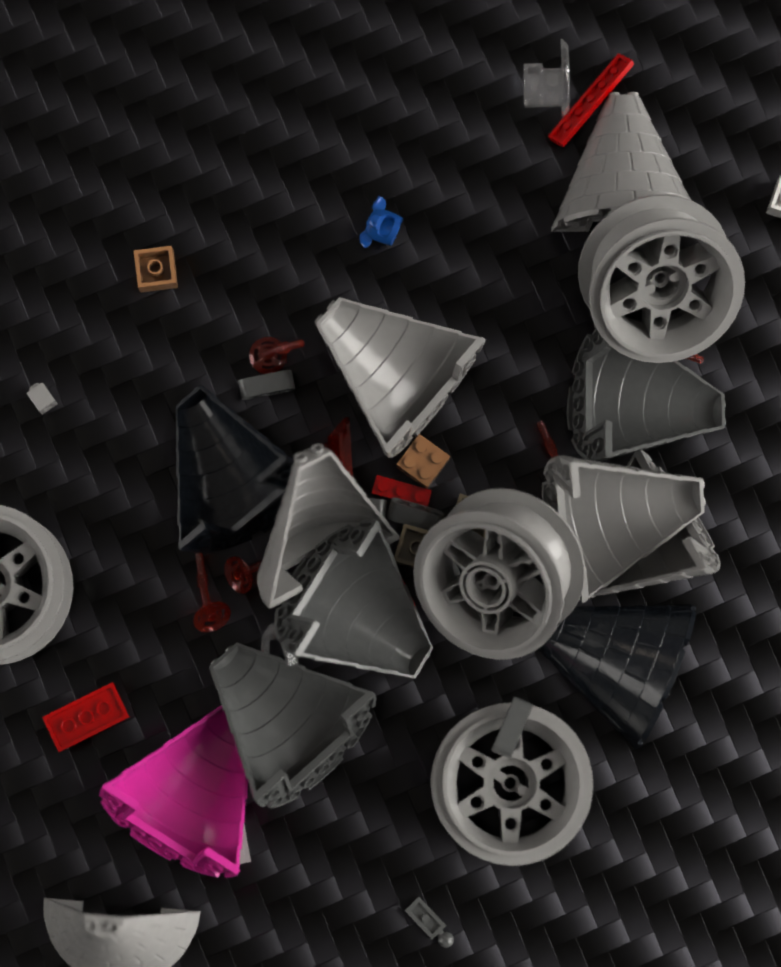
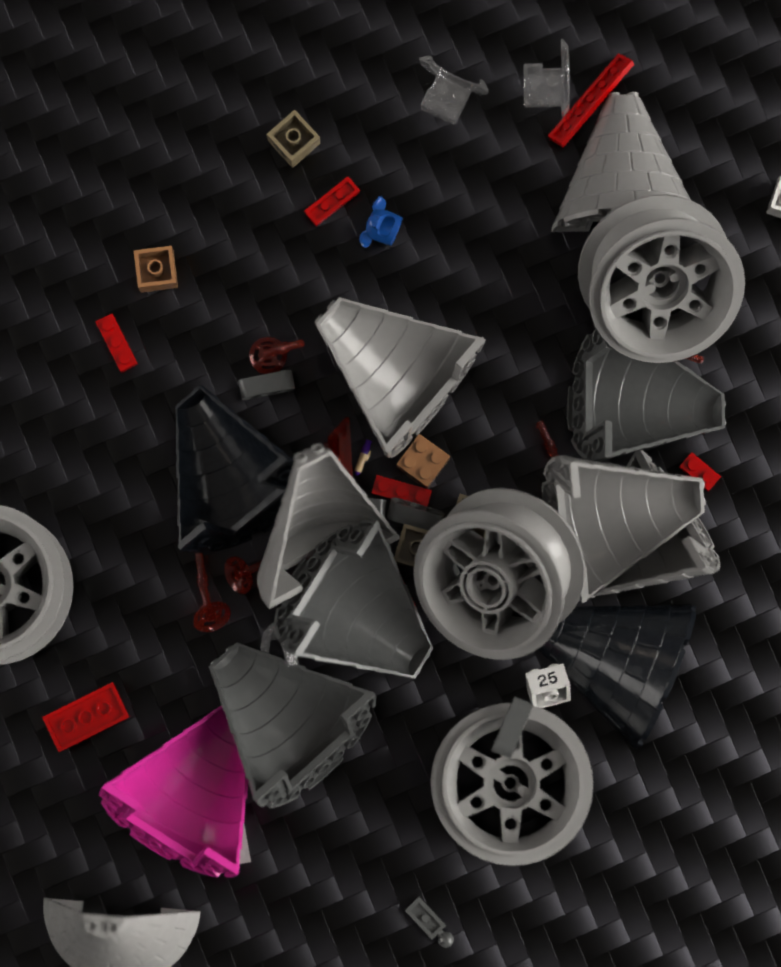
light grey brick [27,382,58,415] -> none
none -> red plate [96,313,138,373]
none -> dark tan brick [267,110,321,168]
none -> red plate [304,176,360,227]
none -> piece [354,439,372,476]
none -> clear piece [419,56,489,125]
none -> white brick [525,664,571,708]
none -> red plate [679,452,721,492]

